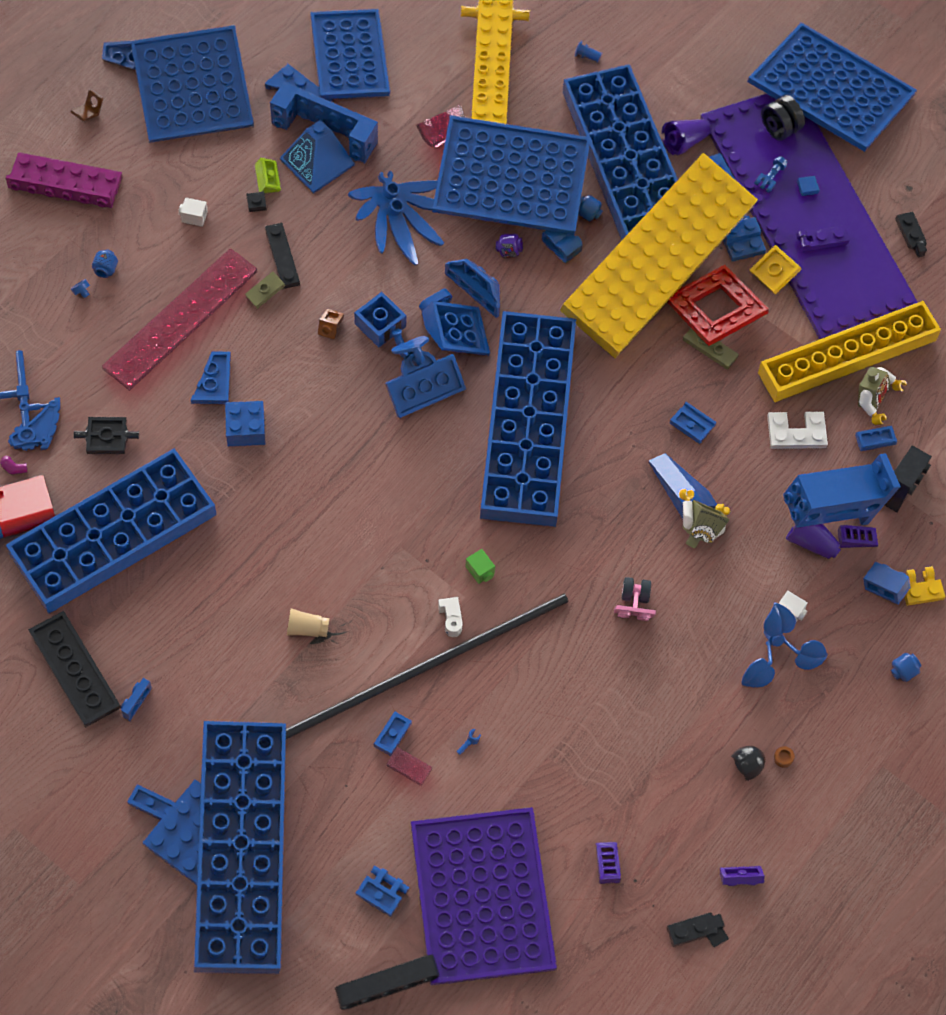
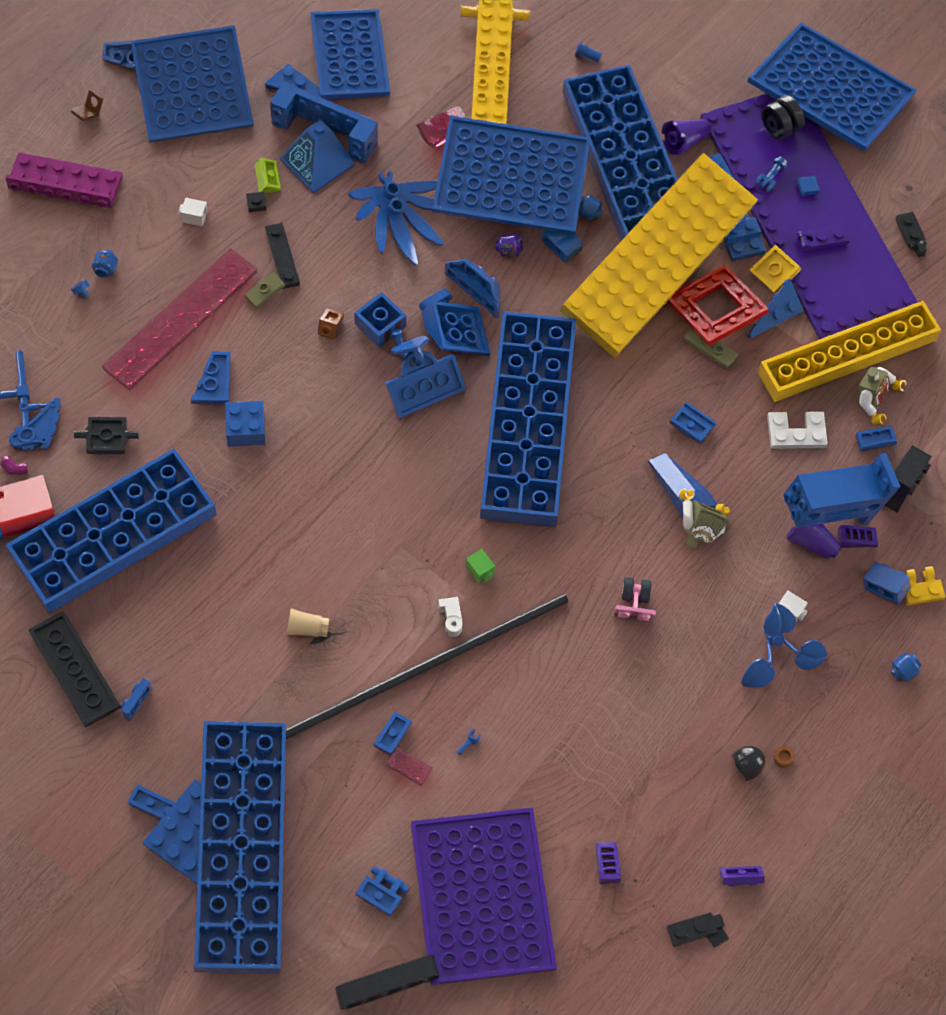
none -> blue wing [747,279,804,338]

